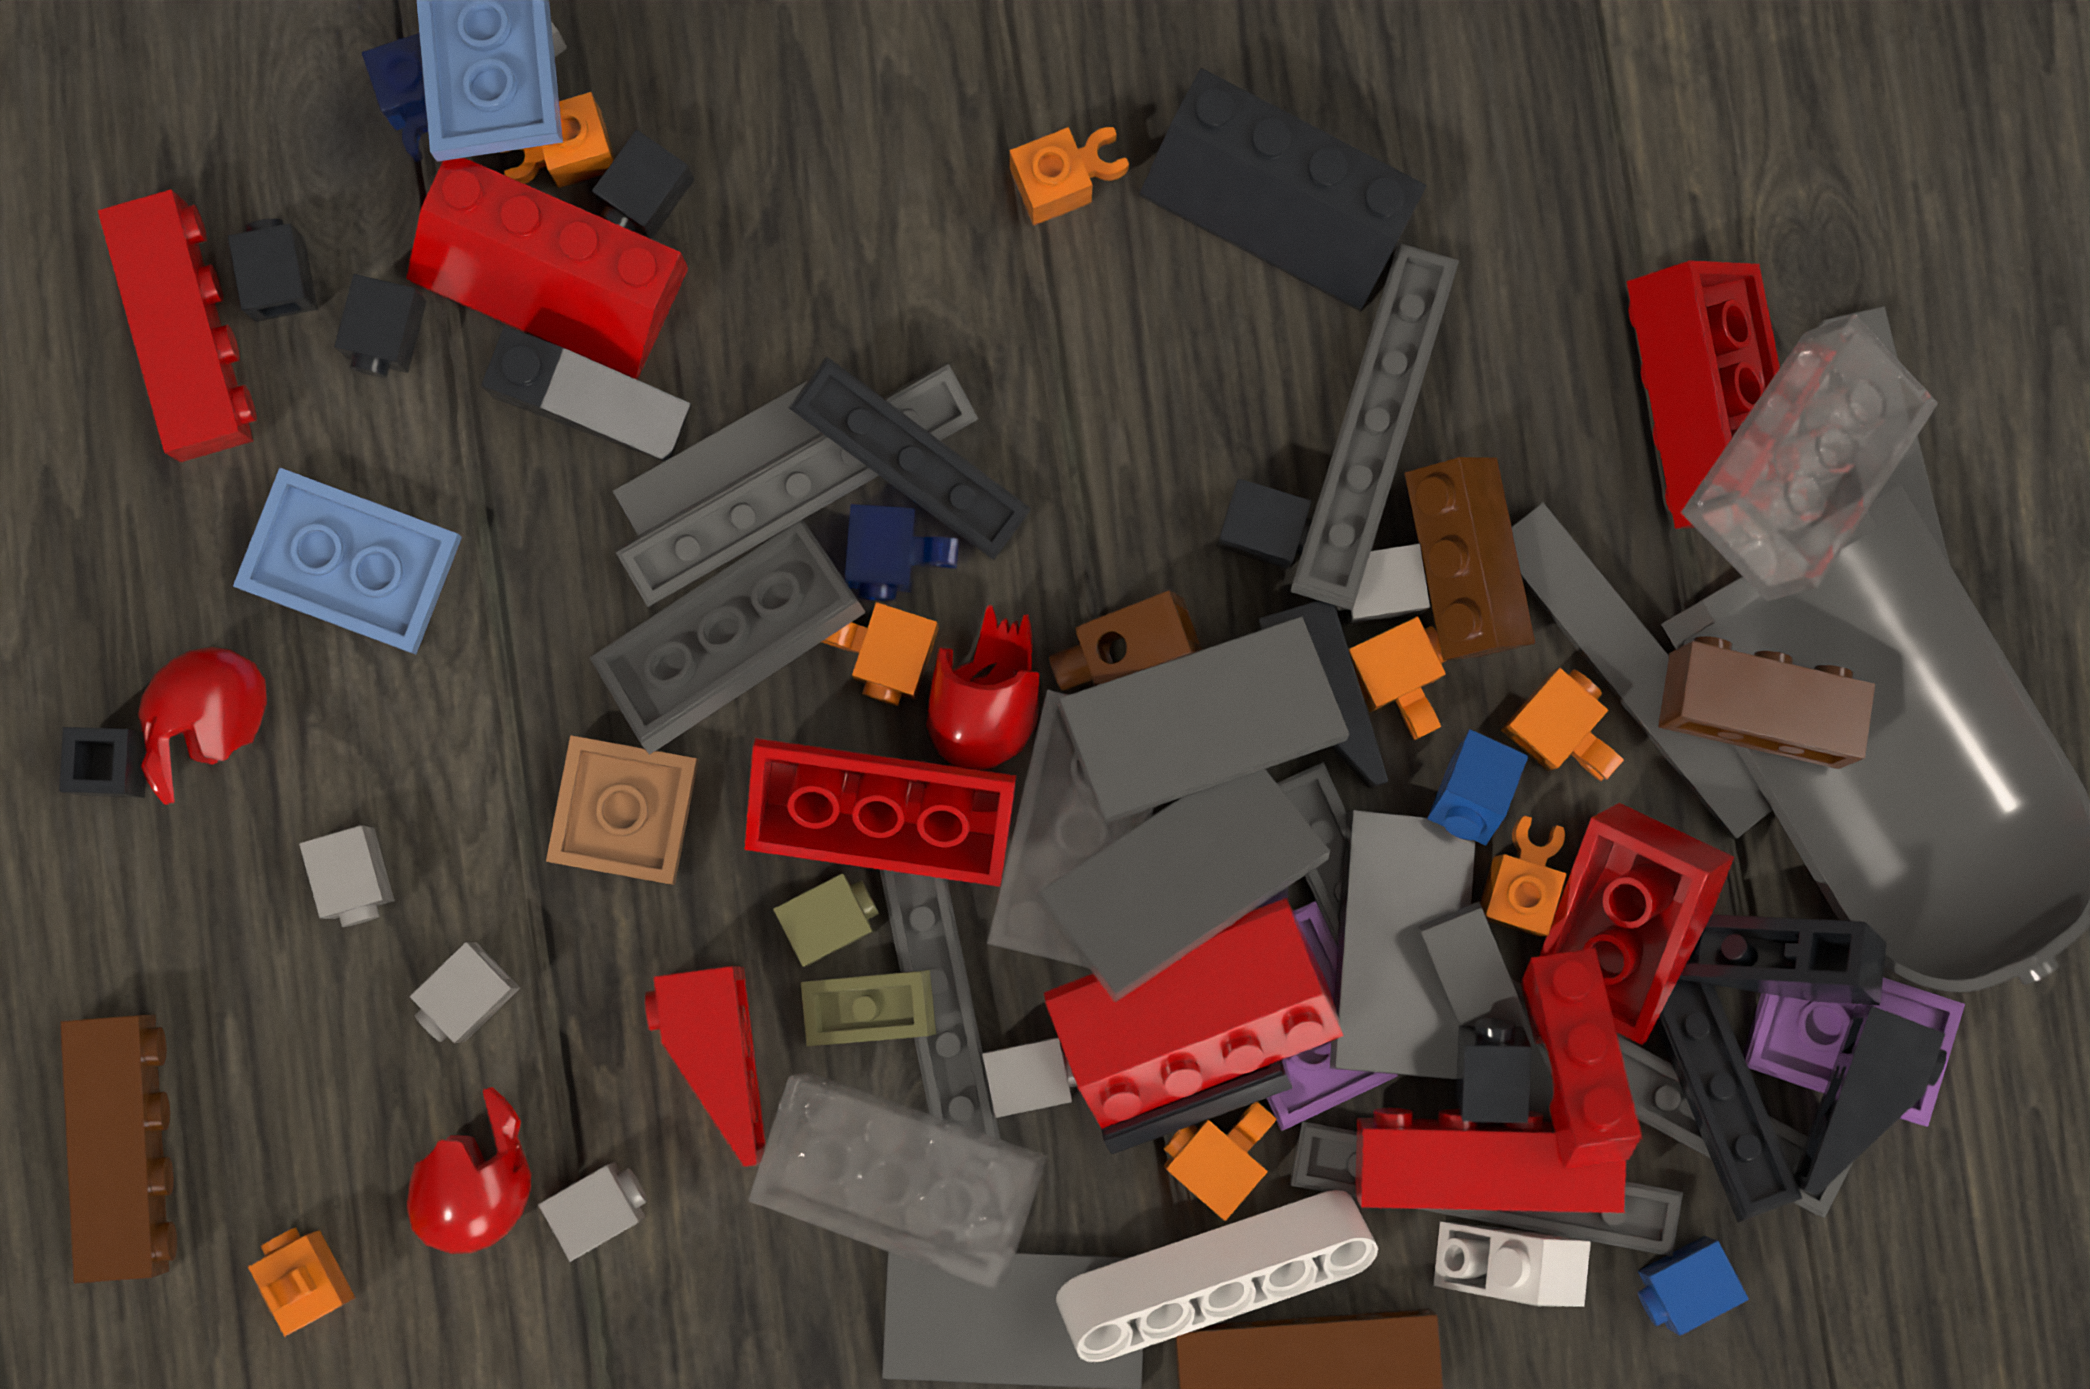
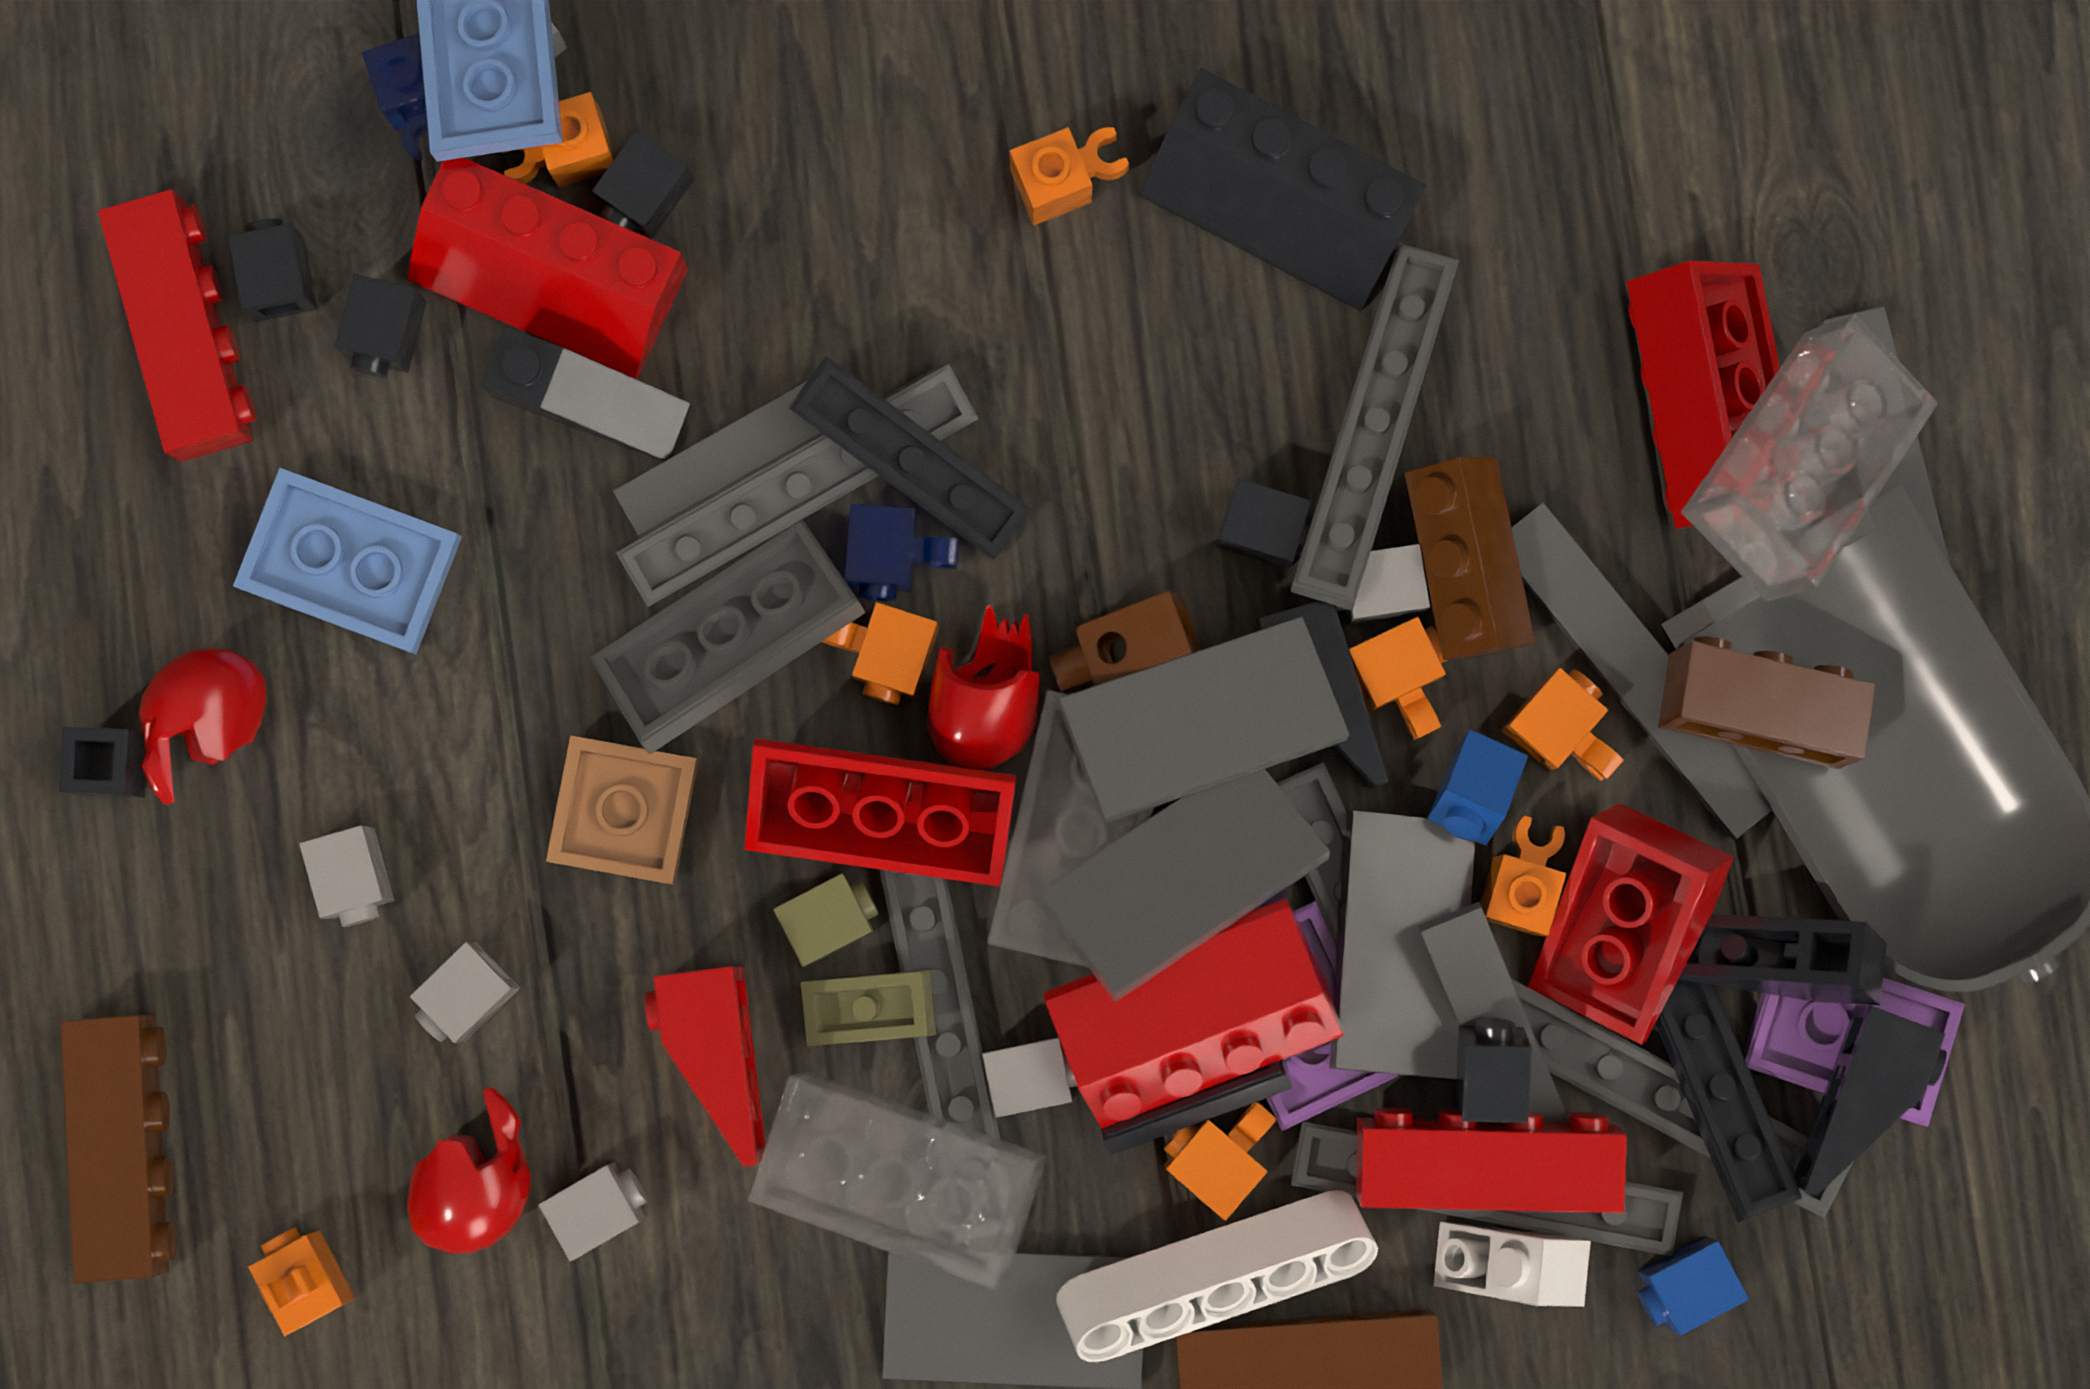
red arch [1521,948,1642,1170] -> none

